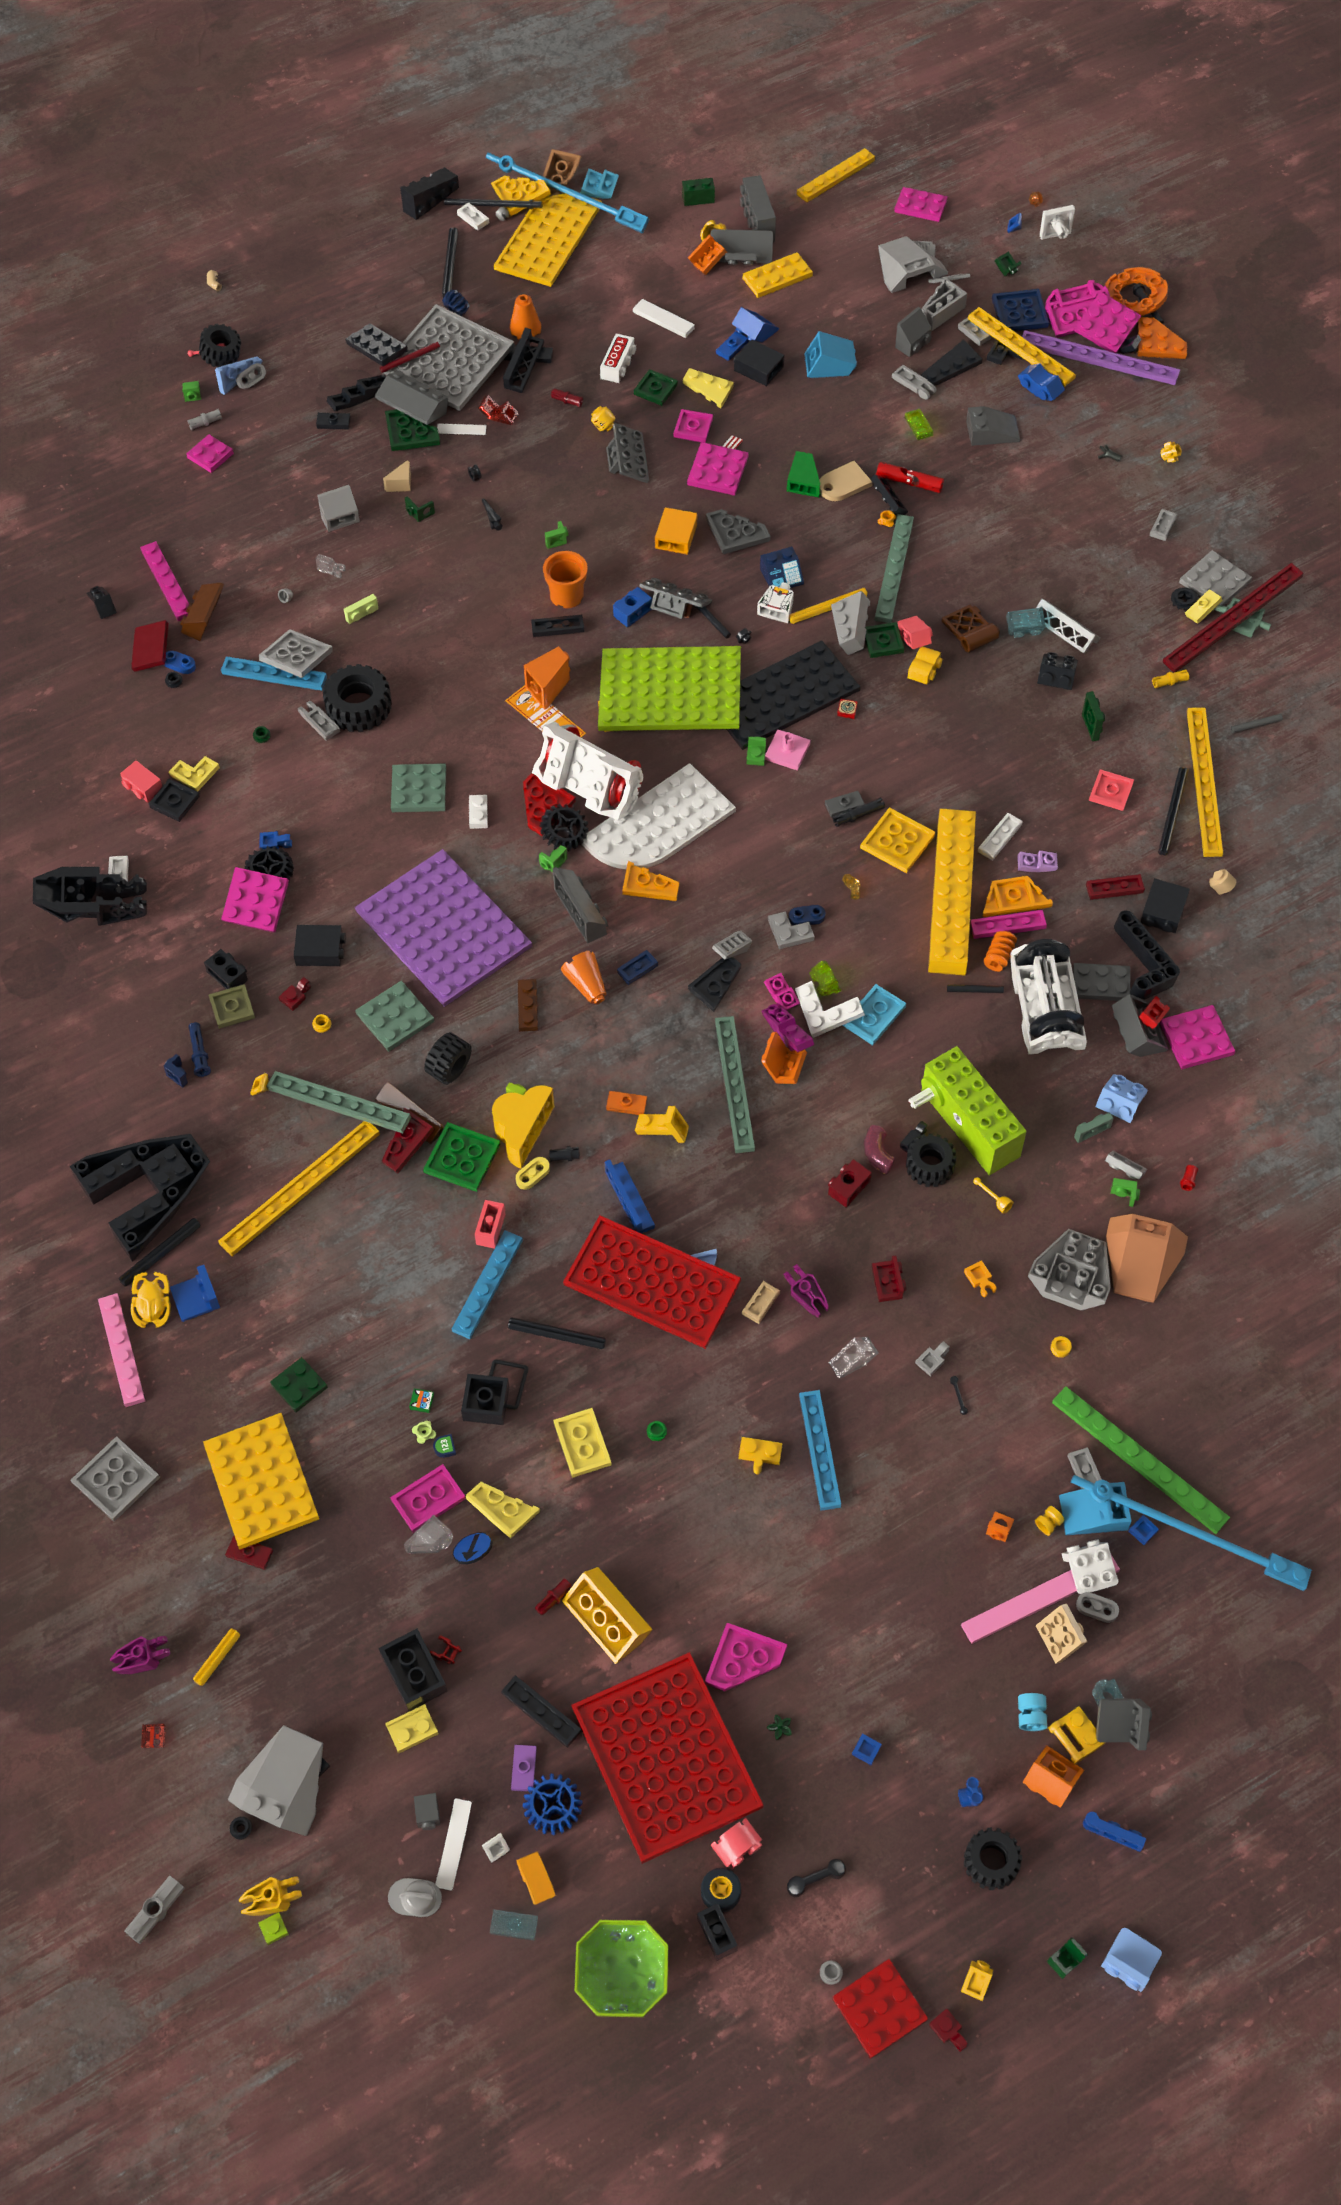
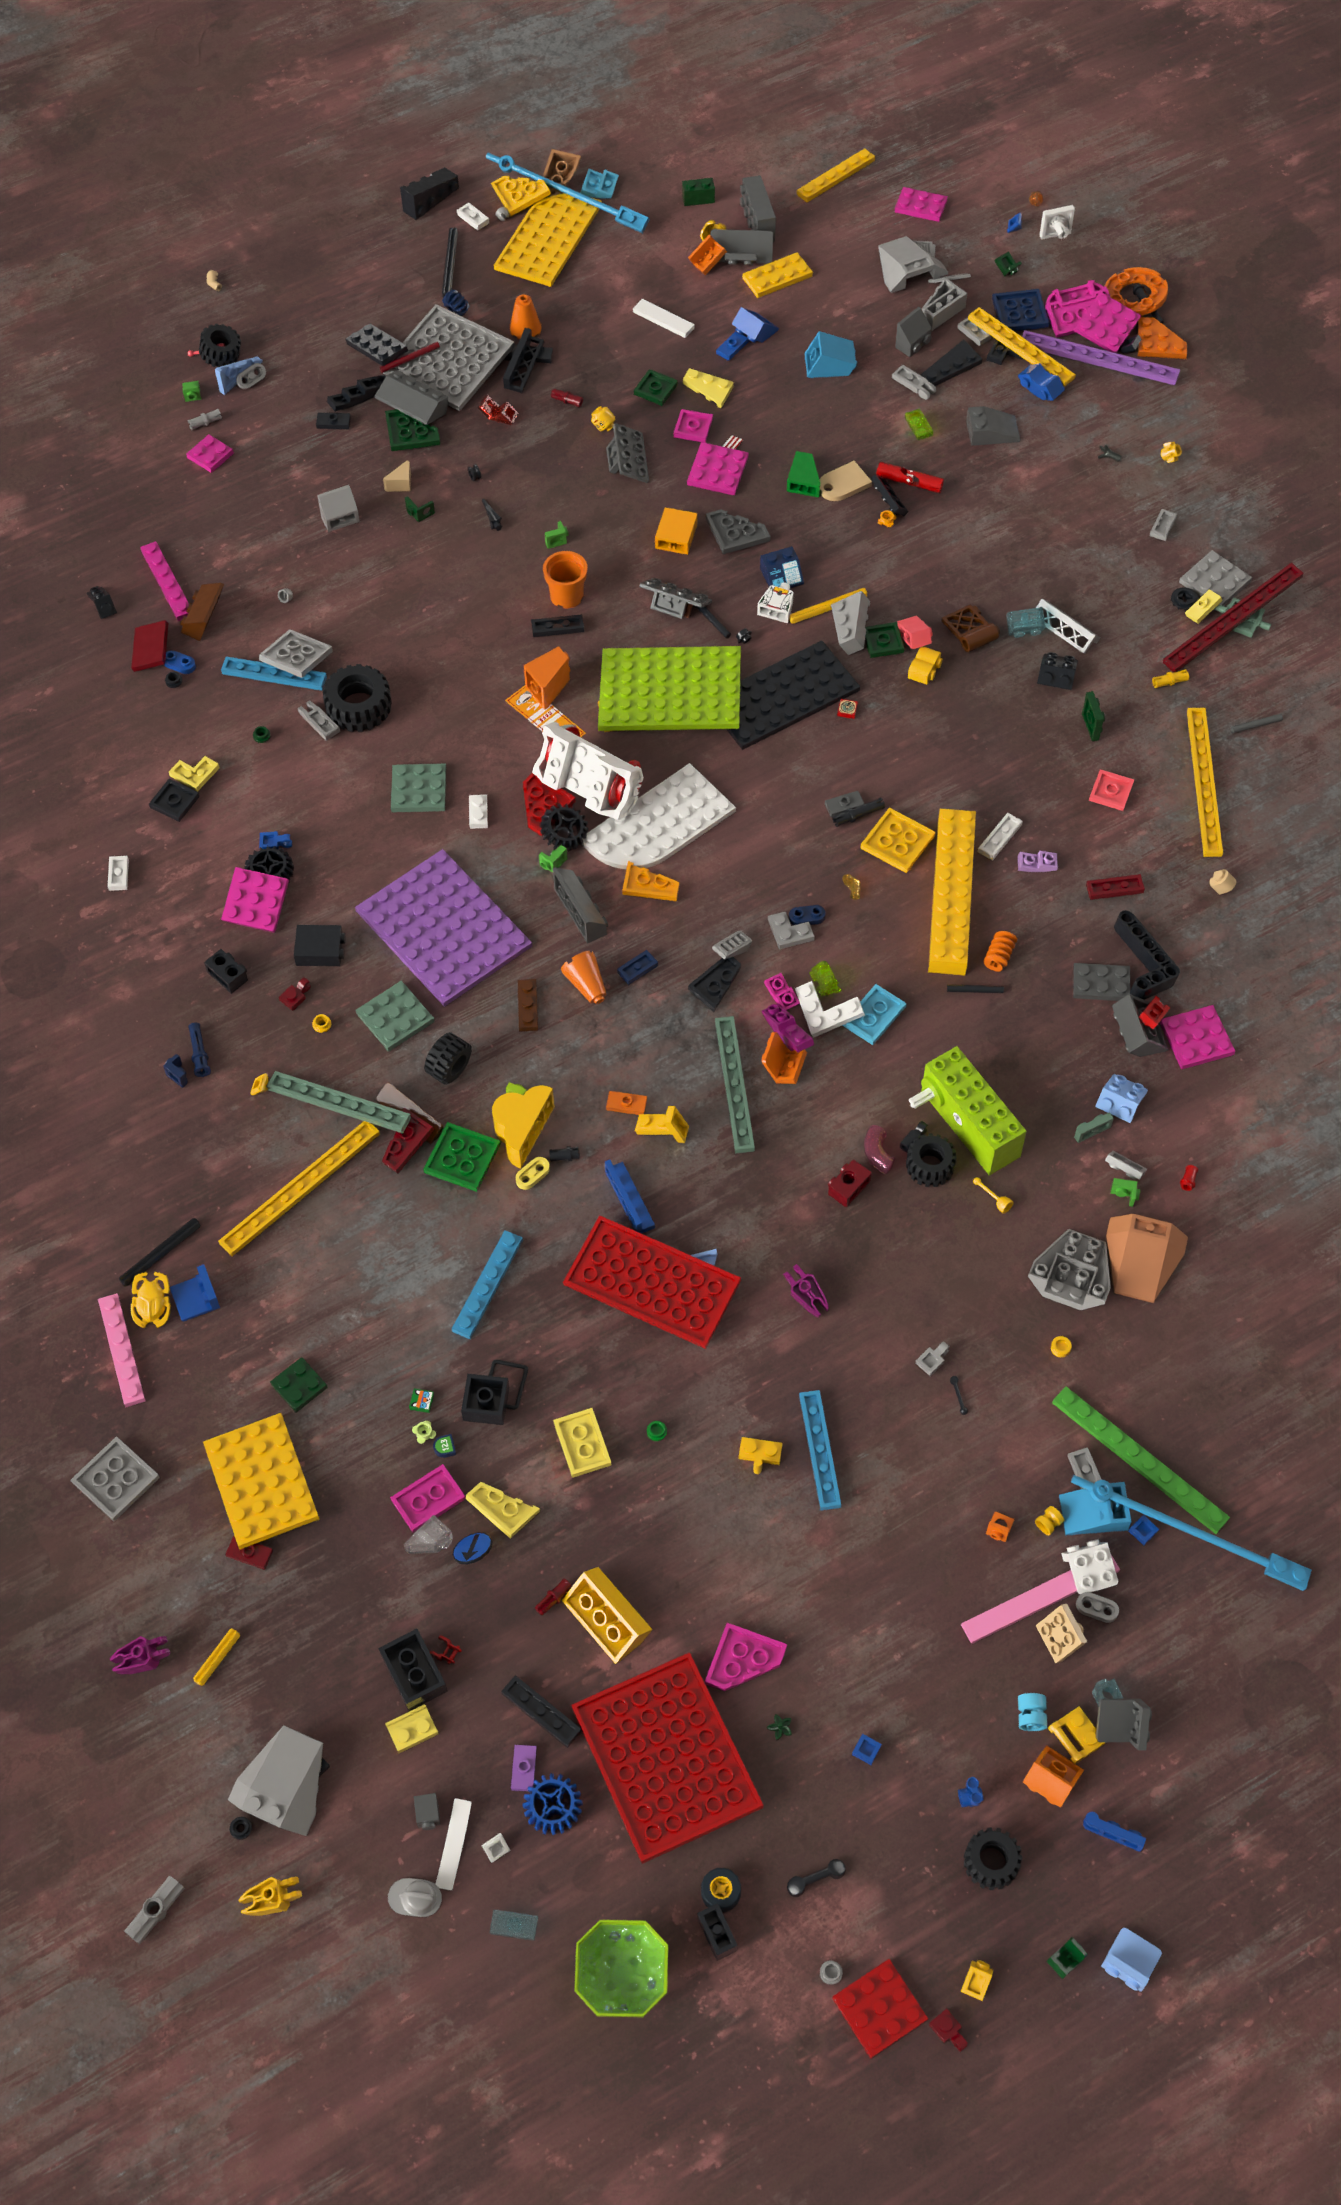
black connector [33,867,147,926] -> none
black piece [70,1134,210,1262] -> none
coral brick [120,761,163,803] -> none
clear red tile [141,1724,166,1748] -> none
olive plate [209,984,255,1029] -> none
lime plate [258,1912,289,1945] -> none
clear plate [316,554,346,578] -> none
yellowish green plate [344,594,379,624] -> none
white sticker [437,424,486,435] -> none
black bar [444,198,543,209] -> none
coral brick [475,1200,506,1249] -> none
black axle [508,1317,606,1349] -> none
light orange slope [516,1851,556,1905] -> none
white brick [600,334,636,383] -> none
blue brick [613,587,652,628] -> none
coral brick [711,1818,762,1870] -> none
black brick [733,340,784,386] -> none
tan plate [742,1281,780,1324] -> none
bright green bracket [746,737,766,766] -> none
bright pink tile [765,730,811,771] -> none
clear slope [829,1337,879,1378] -> none
dark red bracket [871,1255,906,1302] -> none
sand green plate [875,514,914,623] -> none
light orange plate [964,1260,996,1298] -> none
dark pink plate [970,910,1047,939] -> none
light orange wing [983,876,1053,918] -> none
white piece [1010,939,1087,1054] -> none
black brick [1140,878,1190,934] -> none
black axle [1158,767,1188,856] -> none

